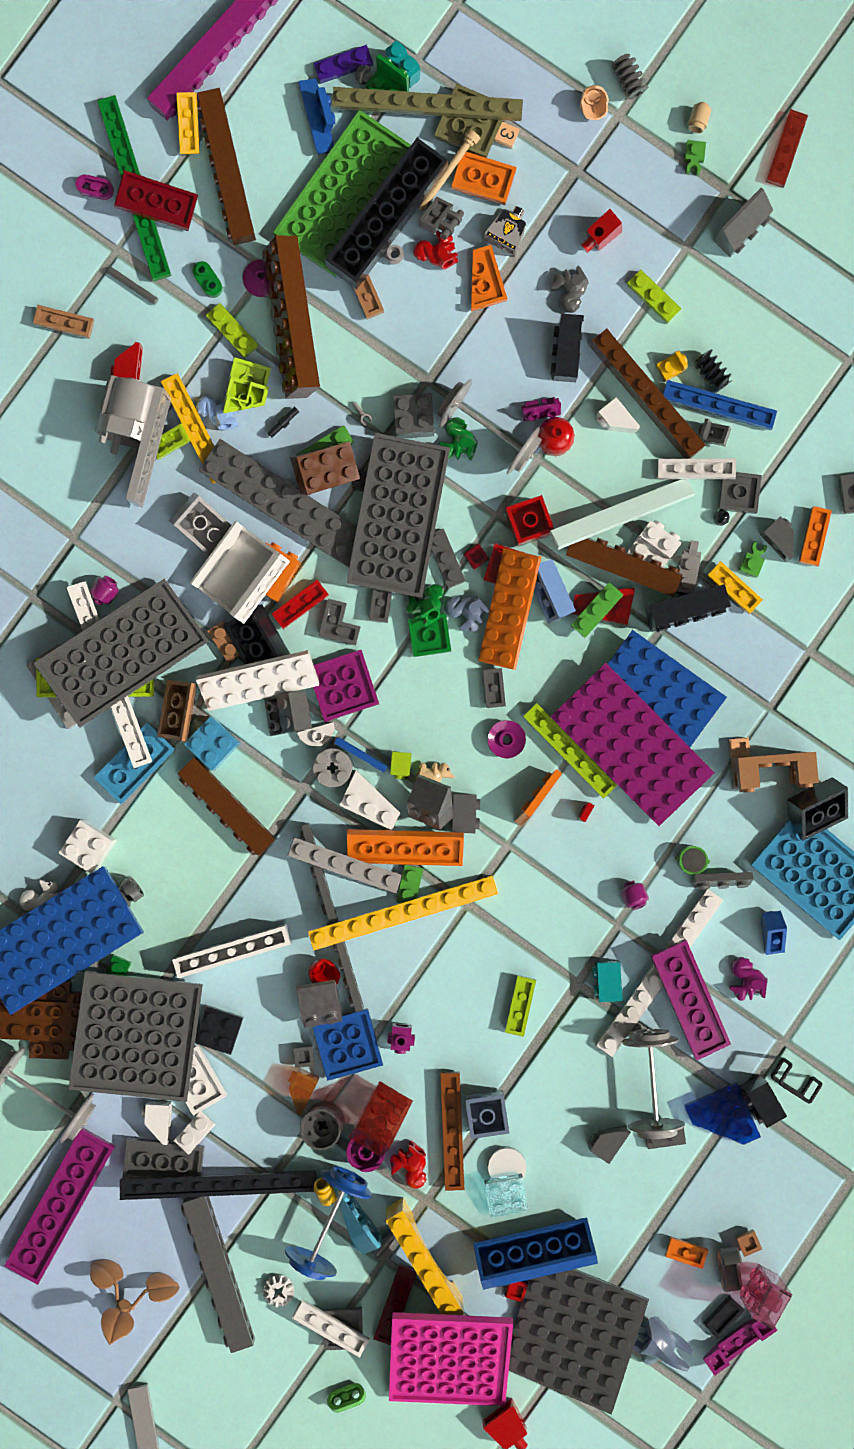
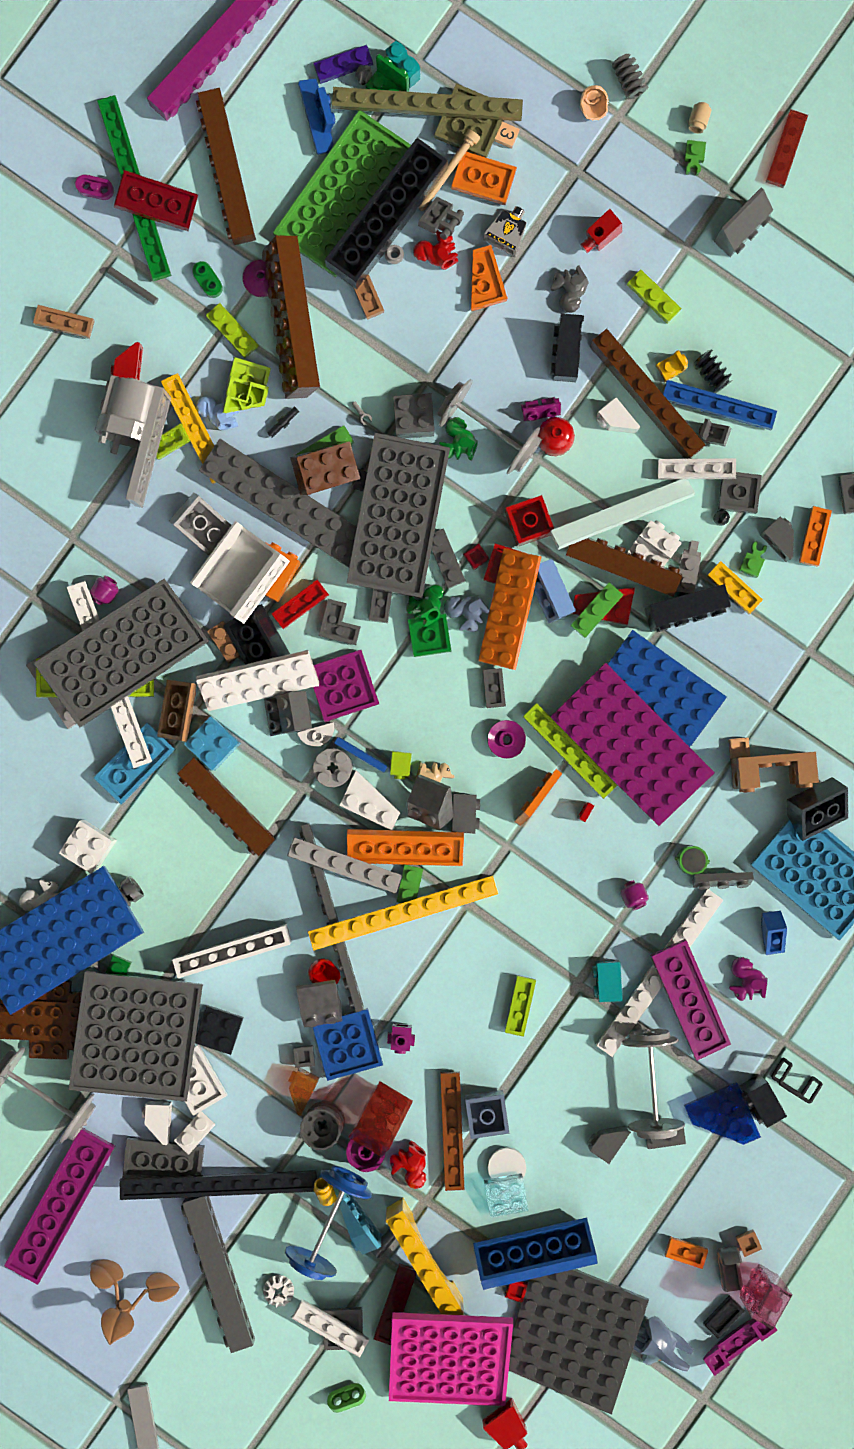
yellow plate [177,92,200,154] -> none

